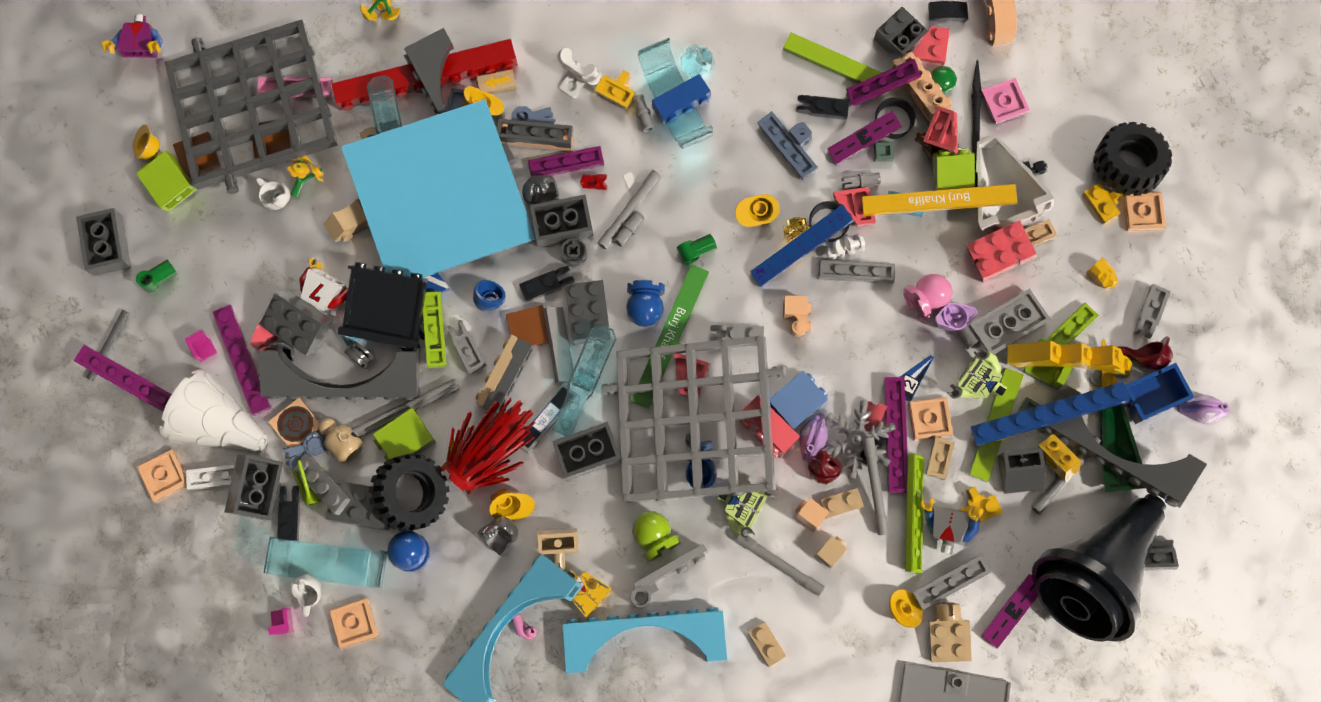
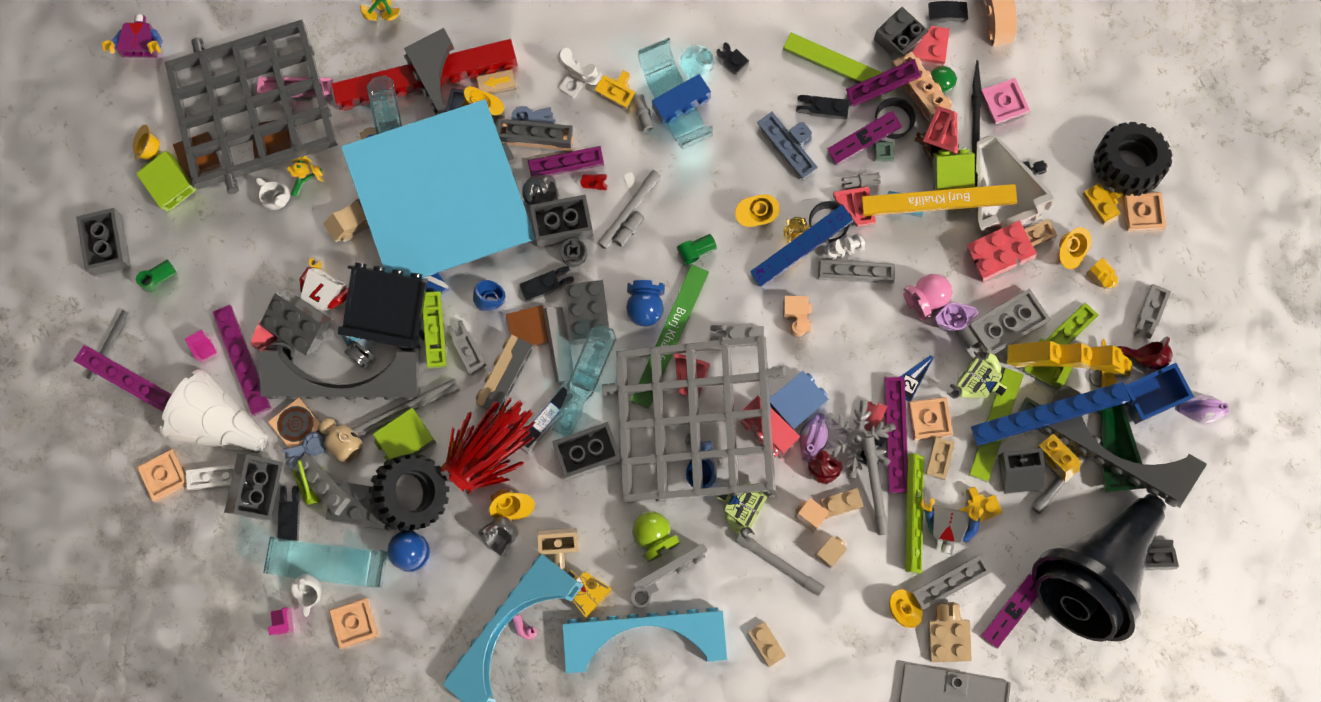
none -> black plate [717,42,749,75]
none -> yellow piece [1059,227,1092,269]

